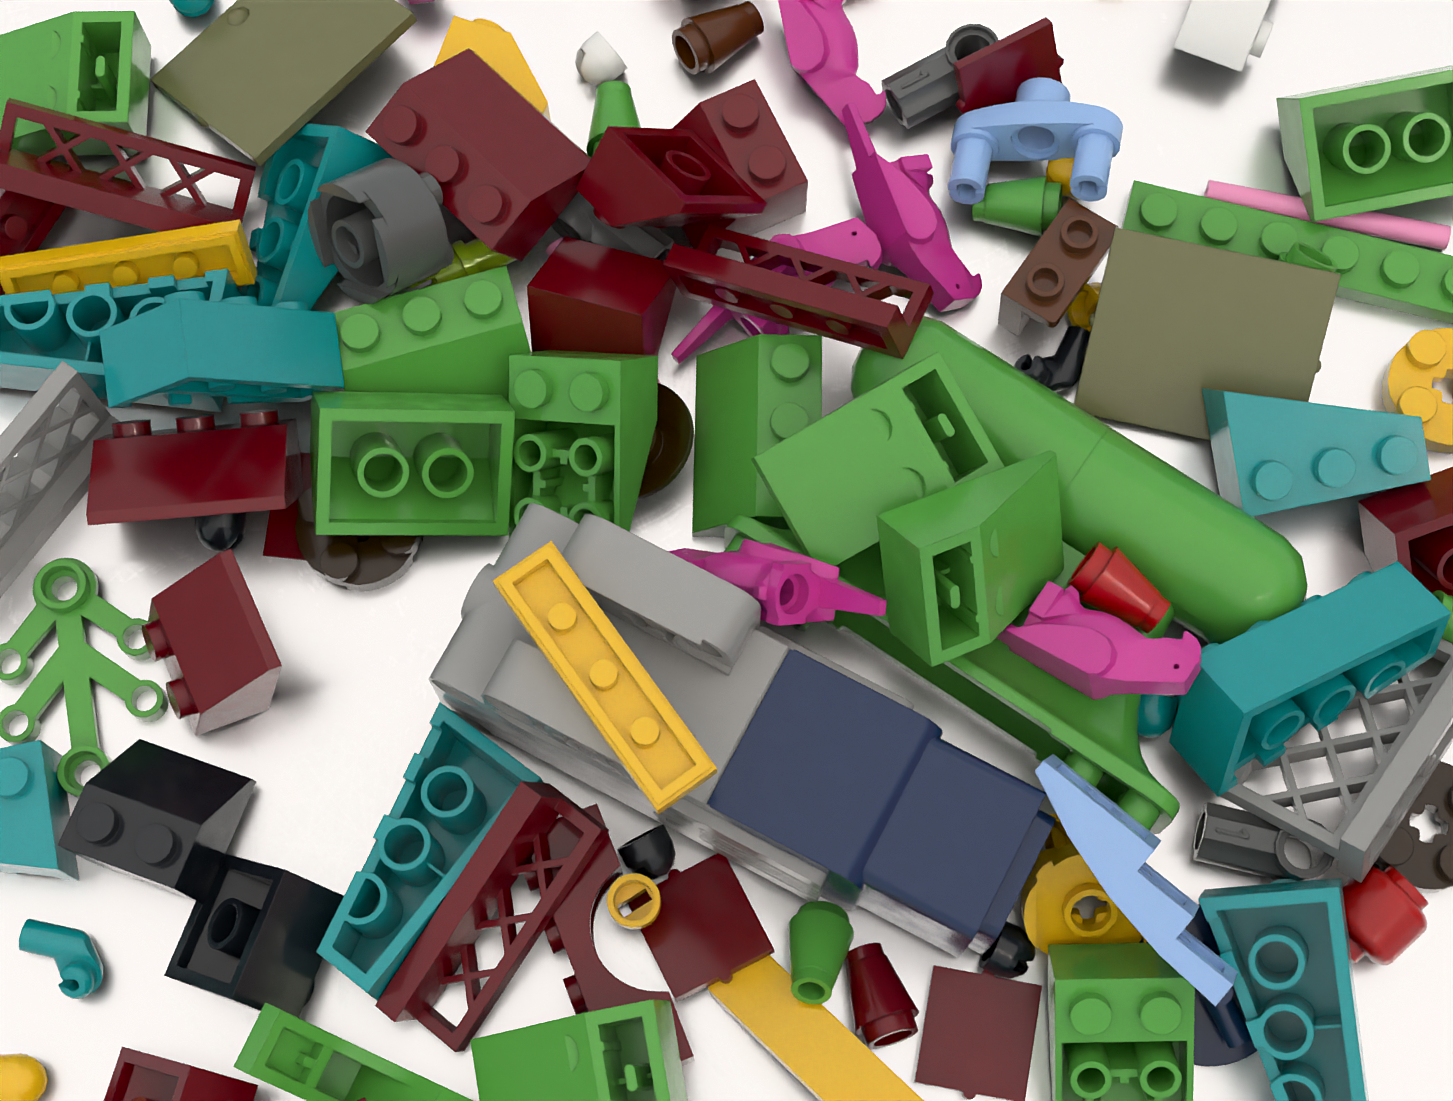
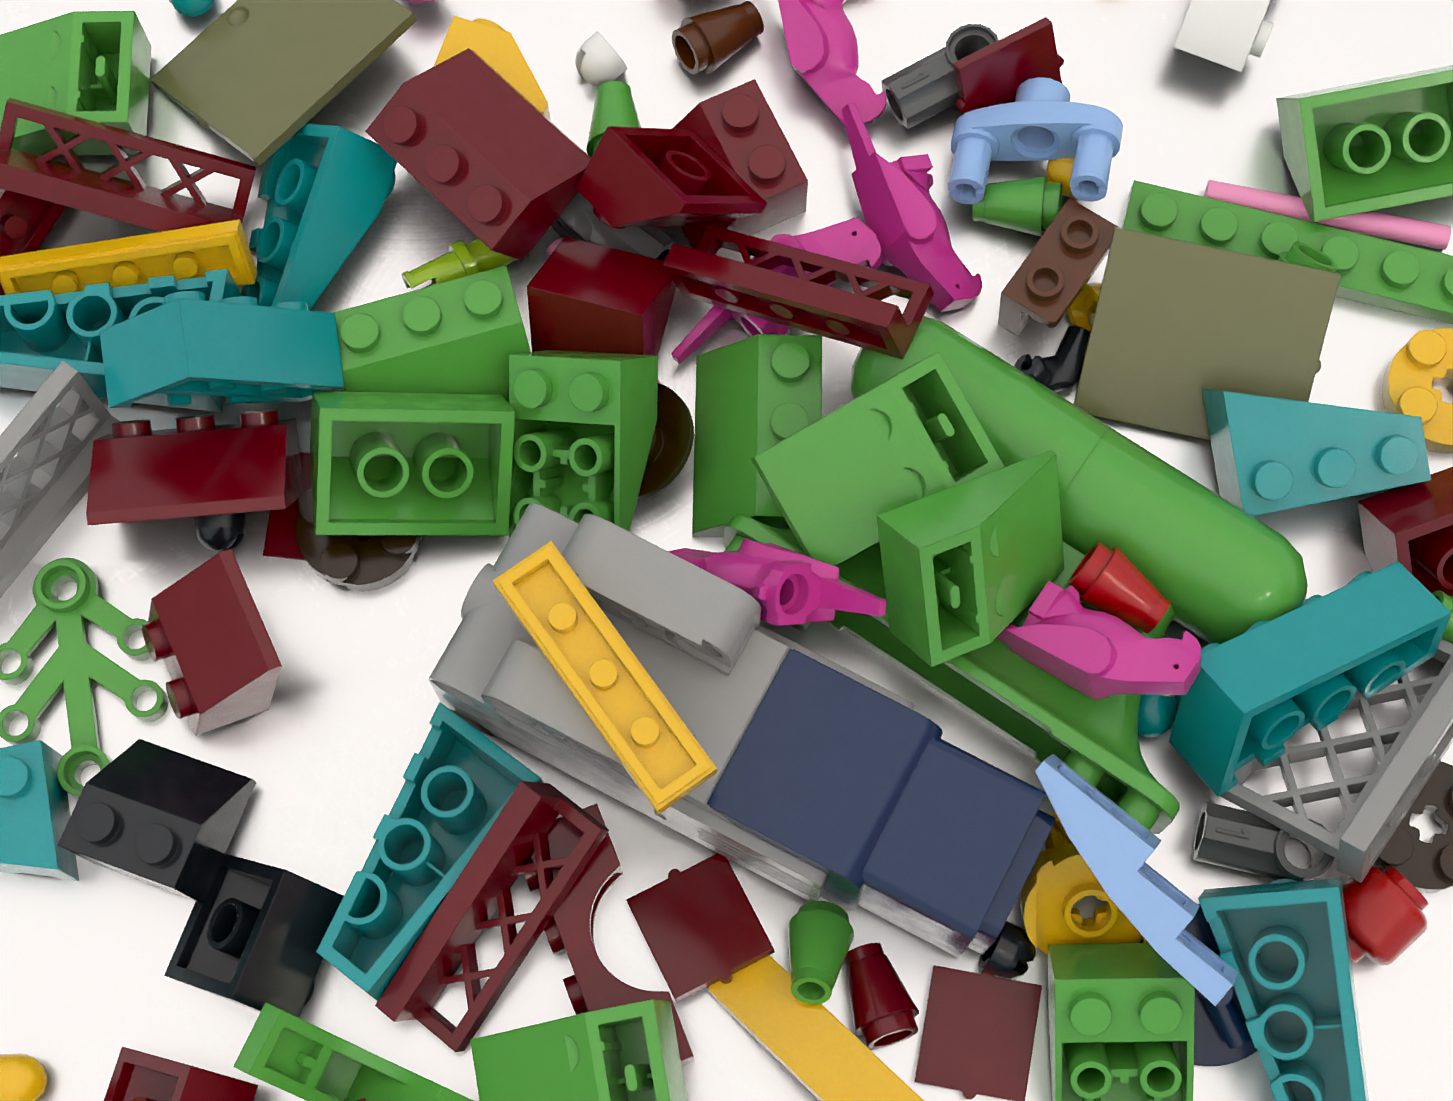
teal arm [19,918,104,999] -> none
dark grey brick [308,158,454,304] -> none
yellow hinge [607,873,661,930] -> none
black hinge [617,824,676,880] -> none

